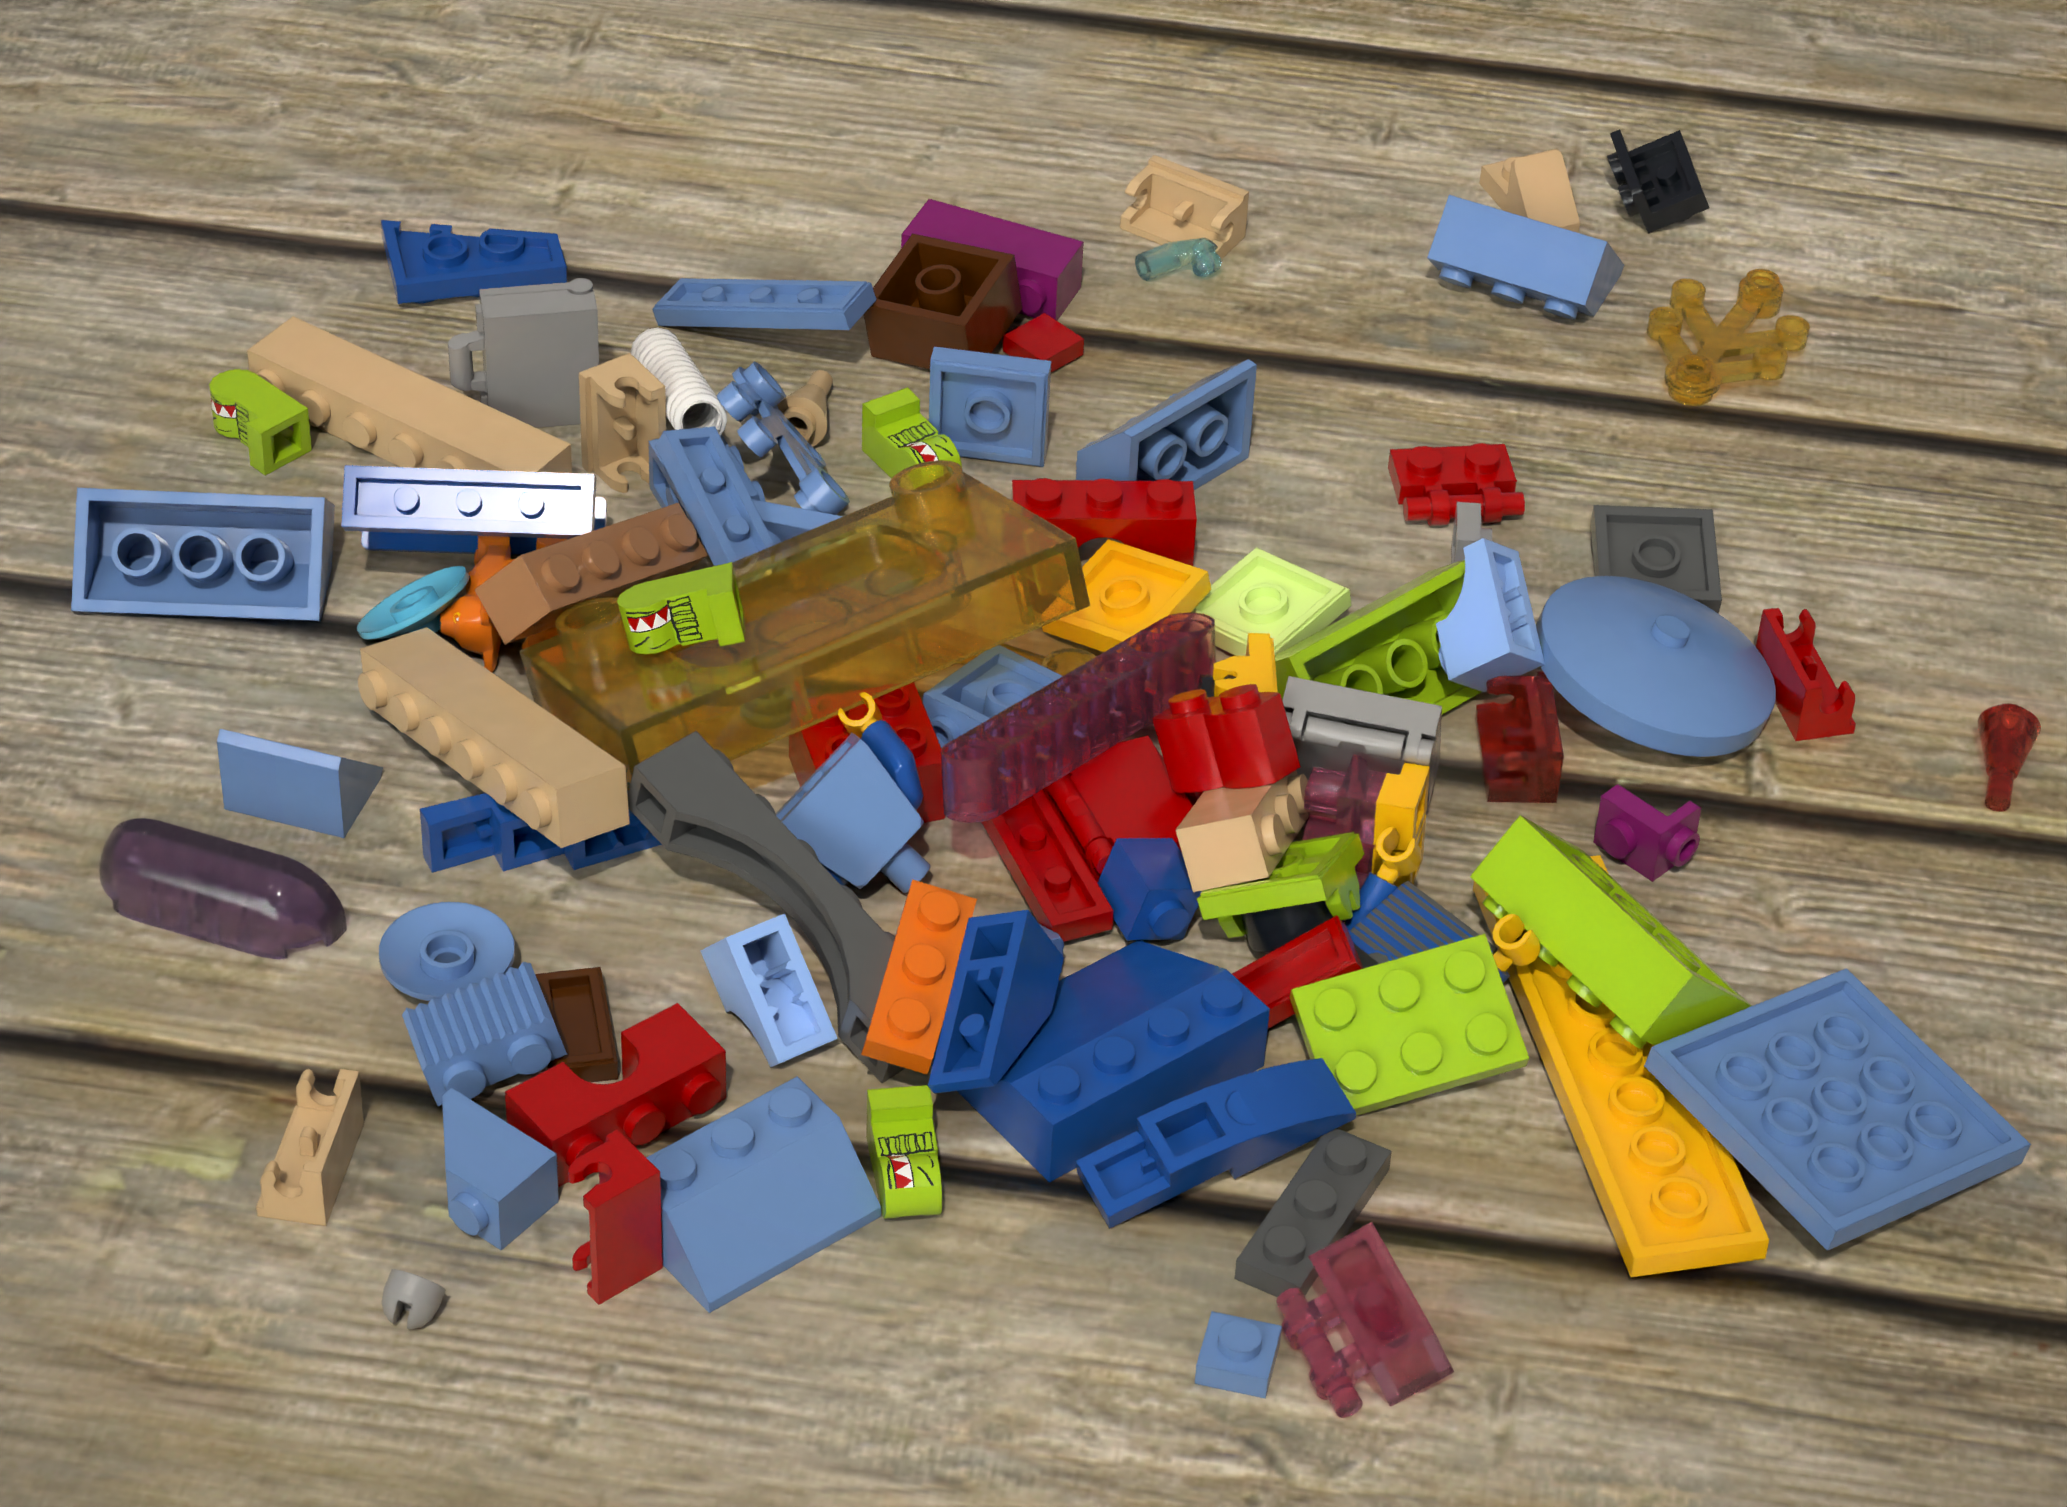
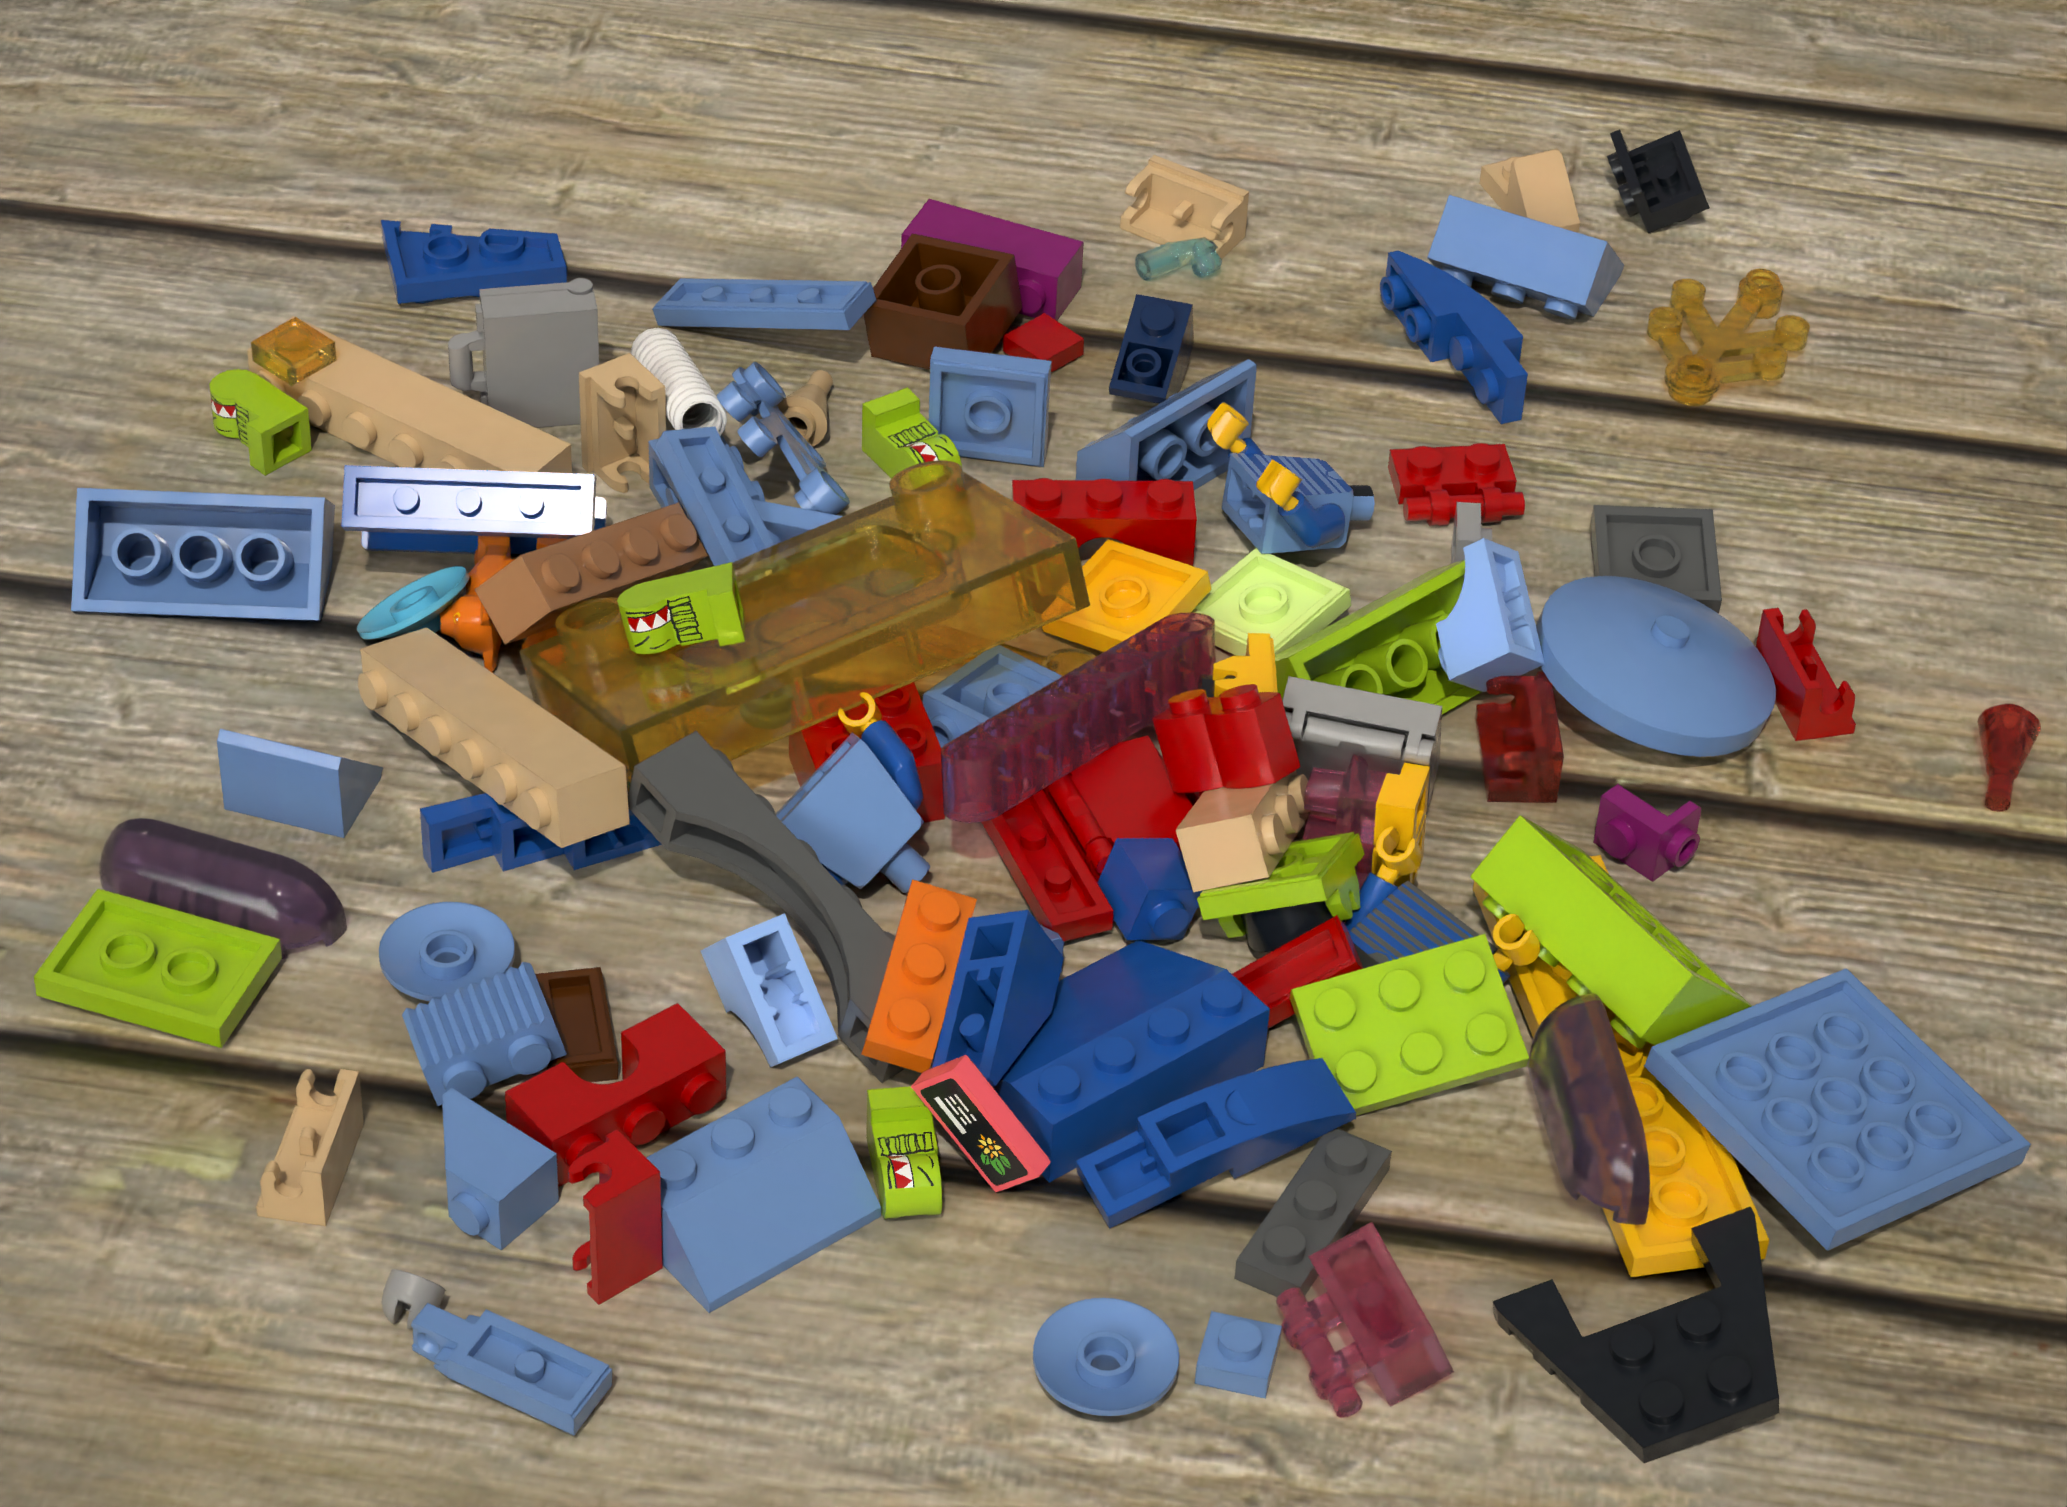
none -> lime plate [34,889,282,1048]
none -> clear yellow plate [251,317,337,386]
none -> medium blue hinge [411,1303,612,1435]
none -> tile [911,1055,1051,1193]
none -> medium blue dish [1033,1298,1179,1416]
none -> dark blue slope [1109,294,1194,404]
none -> torso [1207,402,1375,554]
none -> blue slope [1380,251,1528,424]
none -> black wing [1493,1206,1779,1463]
none -> brick [1528,993,1650,1225]

